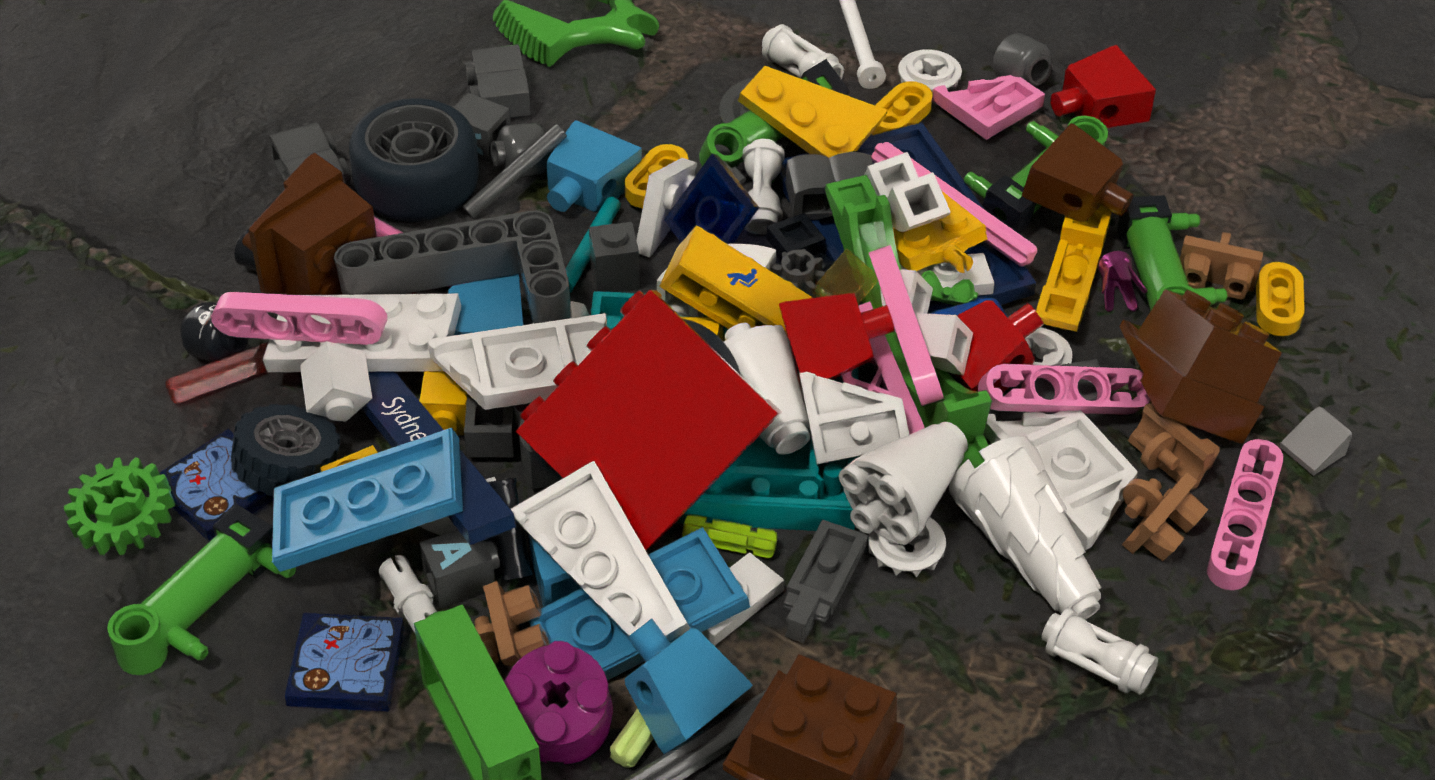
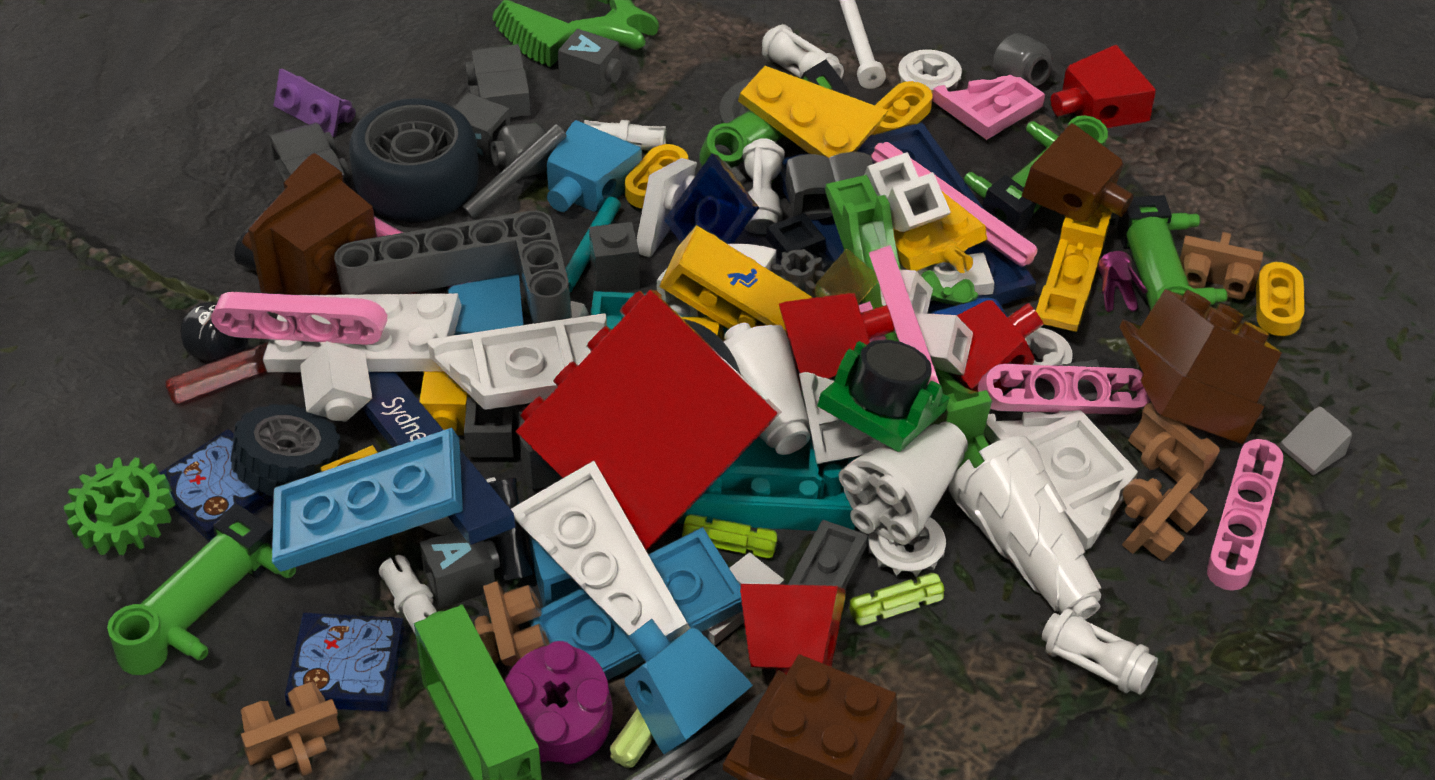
none -> medium nougat hips [241,682,340,777]
none -> medium lavender hinge [274,68,356,137]
none -> dark grey brick [558,29,623,96]
none -> white pin [584,120,666,150]
none -> red torso [740,584,845,675]
none -> piece [817,340,950,452]
none -> lime axle [849,573,945,626]

